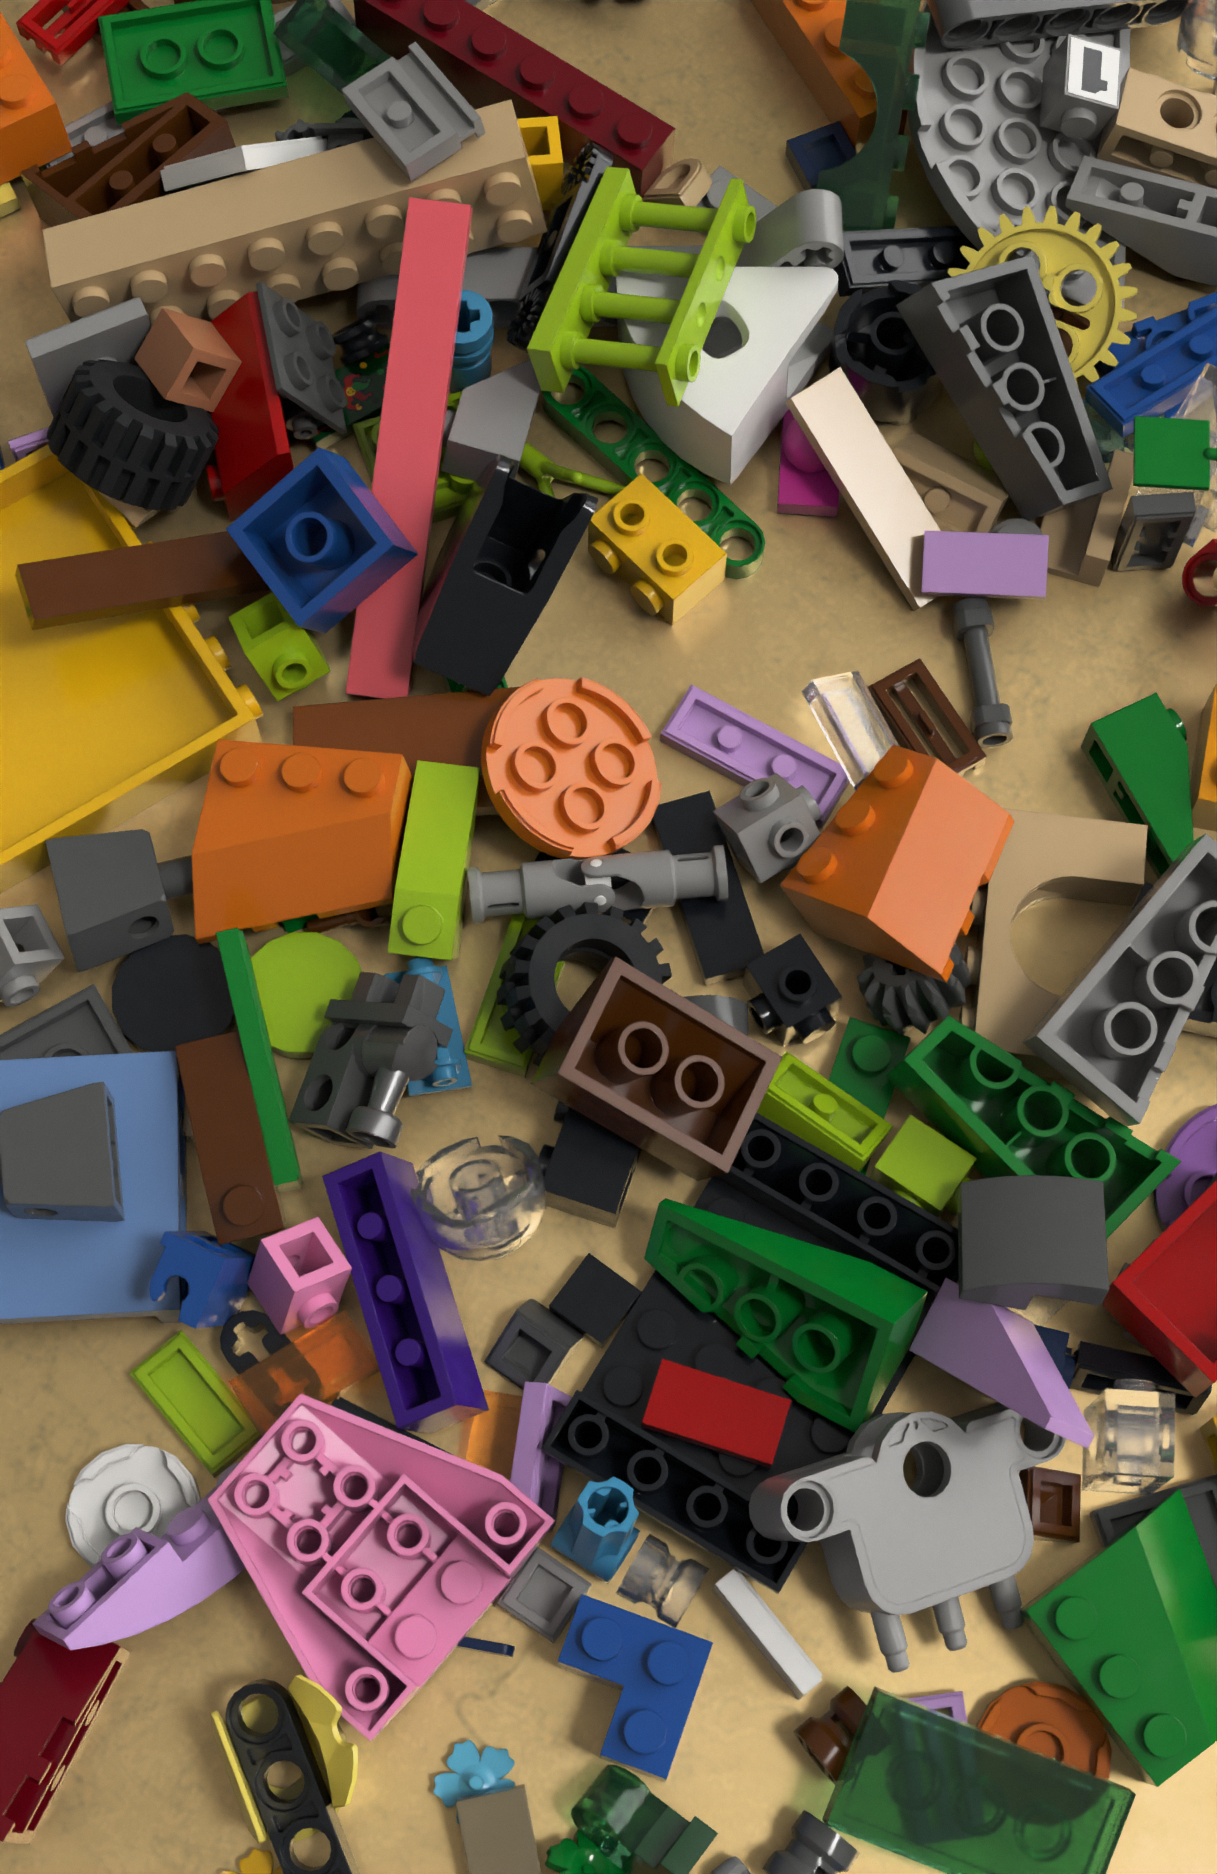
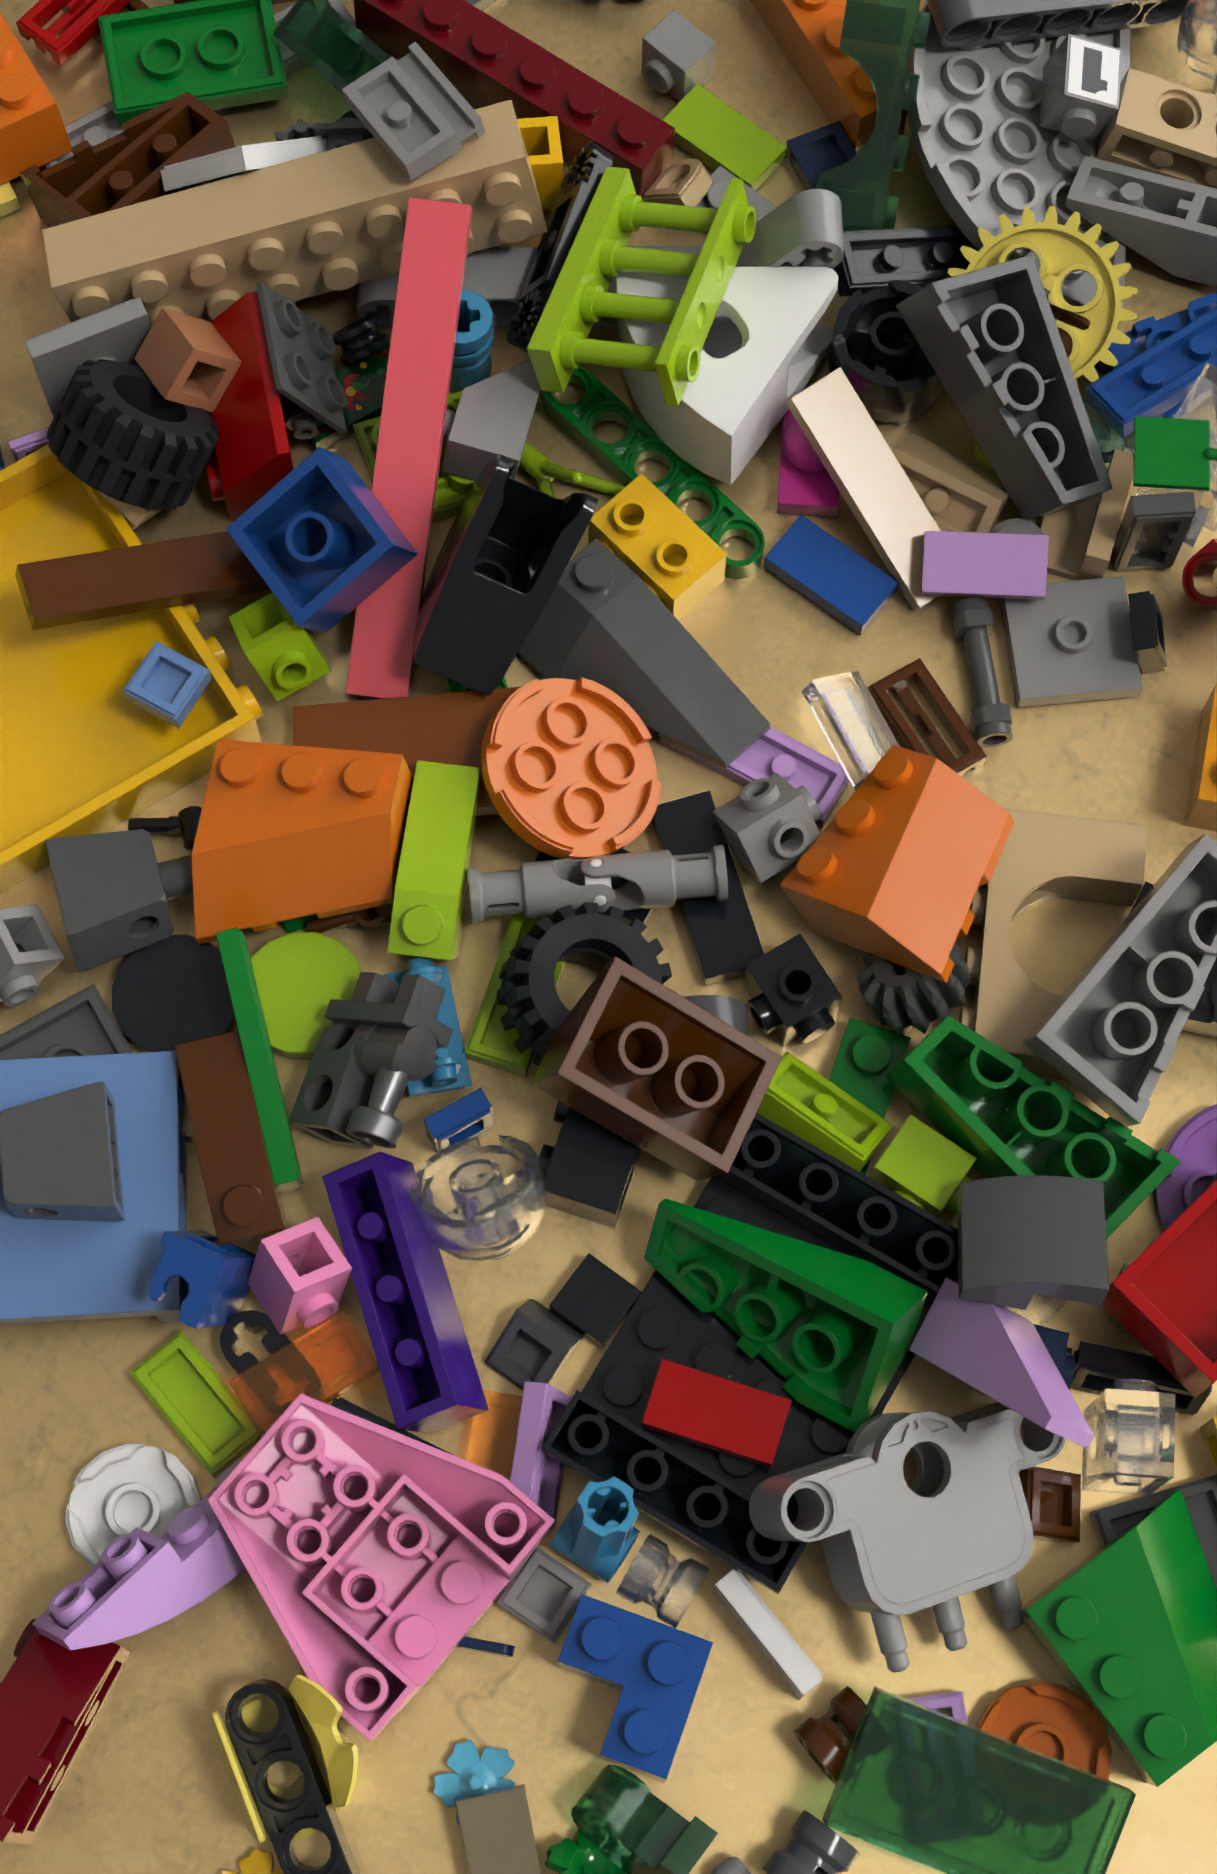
green slope [1081,693,1194,879] -> none
none -> medium blue tile [122,641,212,729]
none -> black hand [128,806,202,851]
none -> blue tile [423,1088,494,1155]
none -> dark grey wedge [517,538,770,768]
none -> light grey plate [641,9,716,102]
none -> lime tile [663,84,787,191]
none -> blue tile [763,514,899,635]
none -> light grey plate [1000,576,1143,708]
none -> black tile [1128,591,1167,674]

